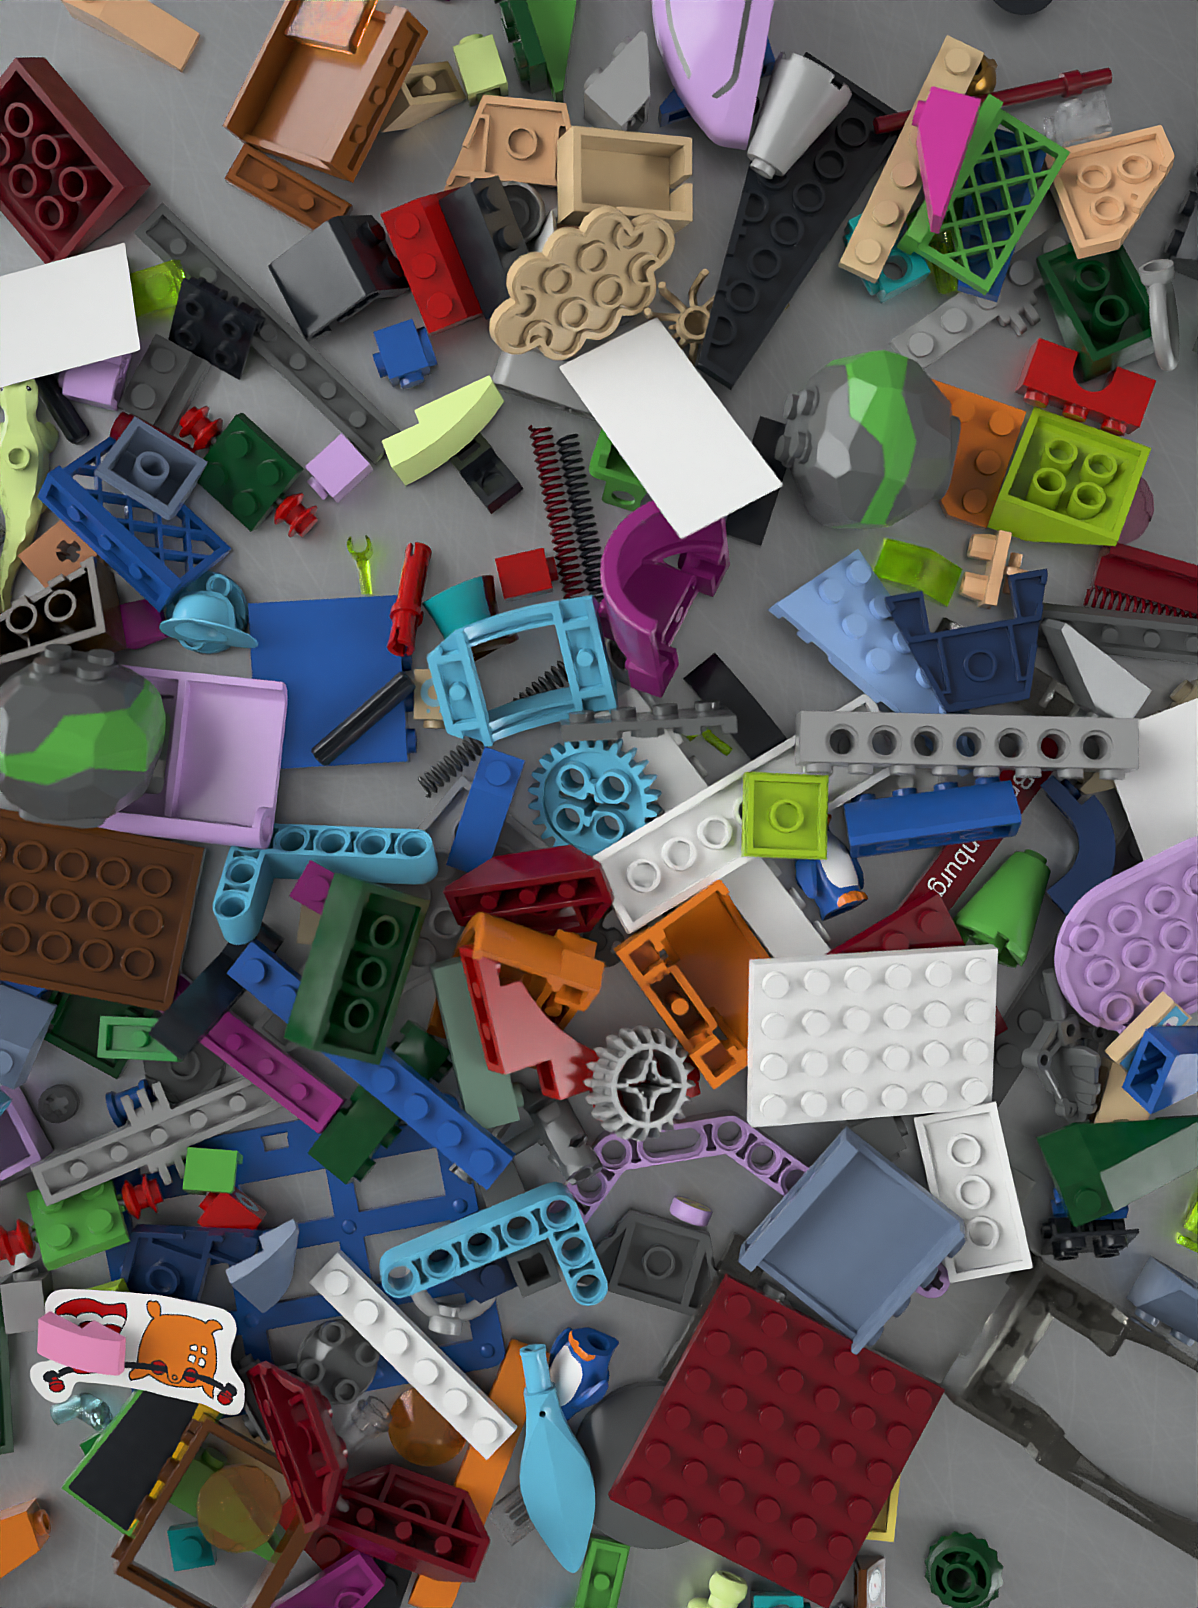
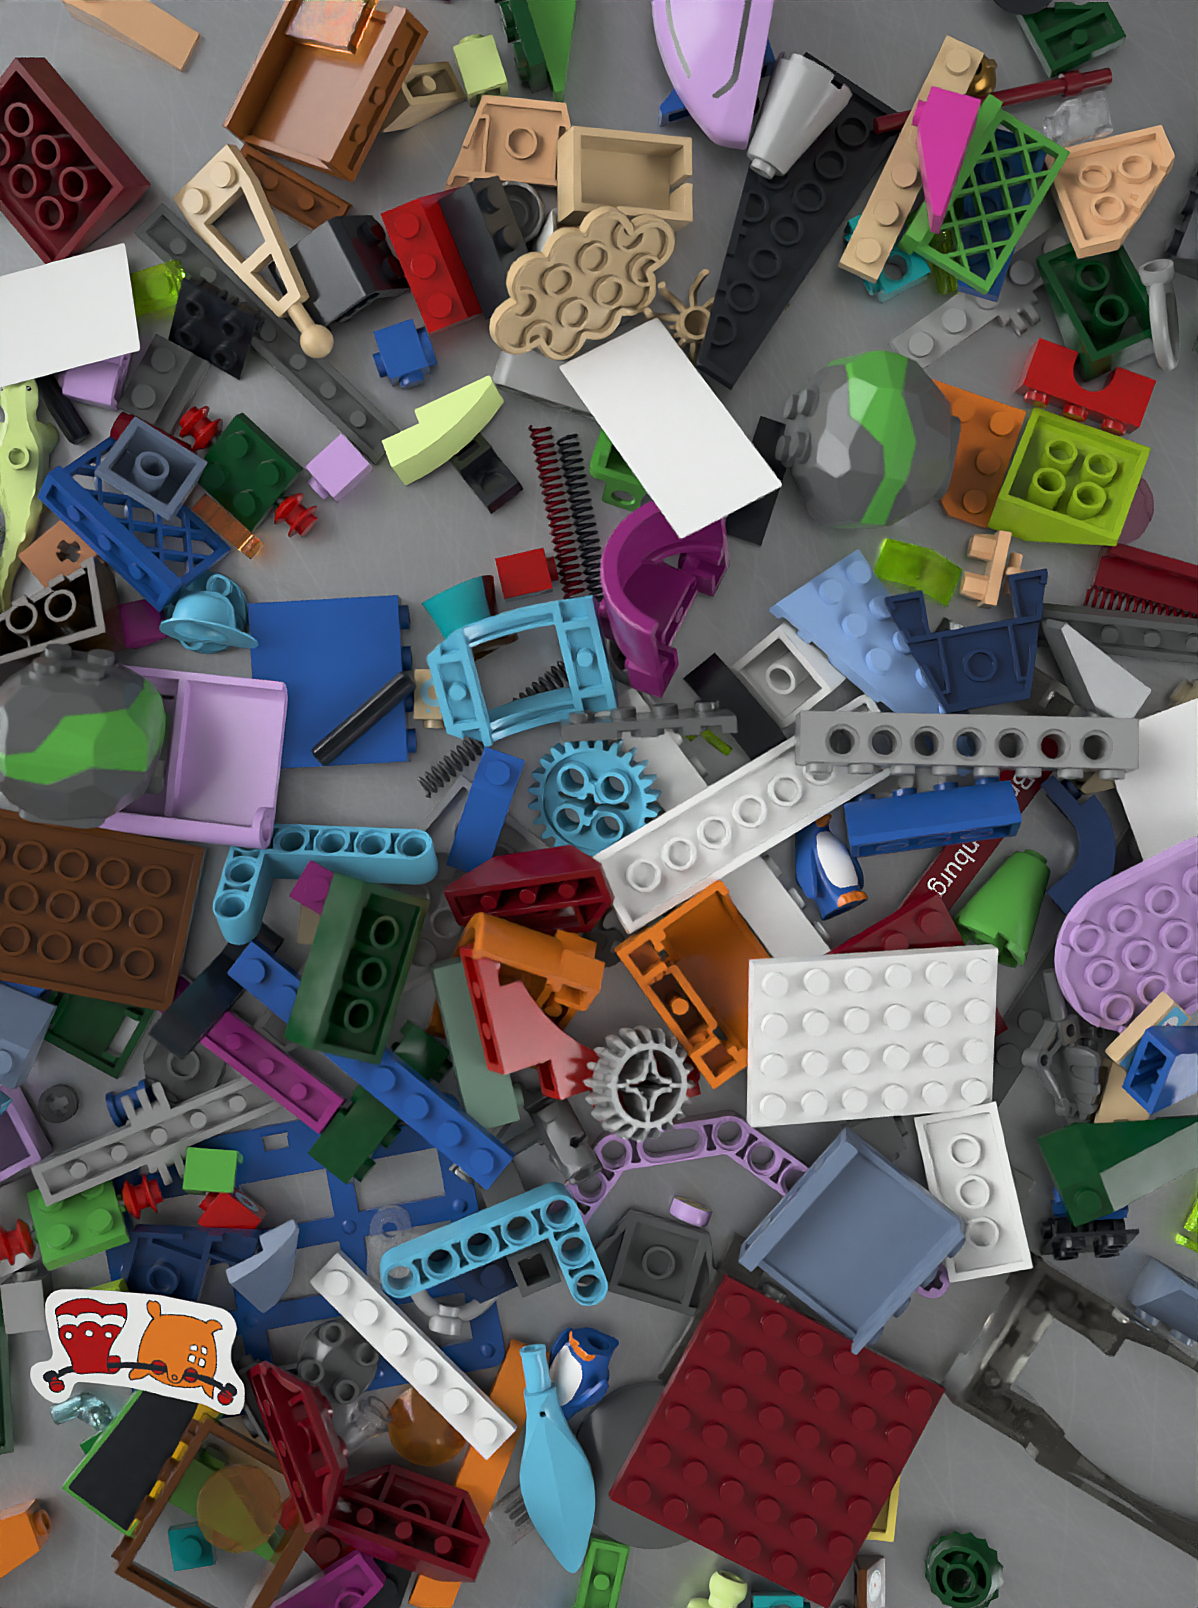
bright pink slope [37,1311,126,1376] -> none
green plate [97,1016,183,1062] -> none
clear neon green hand [347,535,374,595] -> none
red pin [387,542,432,657] -> none
light grey slope [583,30,650,132] -> none
lime tile [741,772,829,860] -> none
none -> tan plate [173,144,334,358]
none -> clear orange beam [191,493,264,559]
none -> clear plate [367,1205,412,1291]
none -> white slope [729,620,846,730]
none -> dark green wing [1015,2,1127,79]

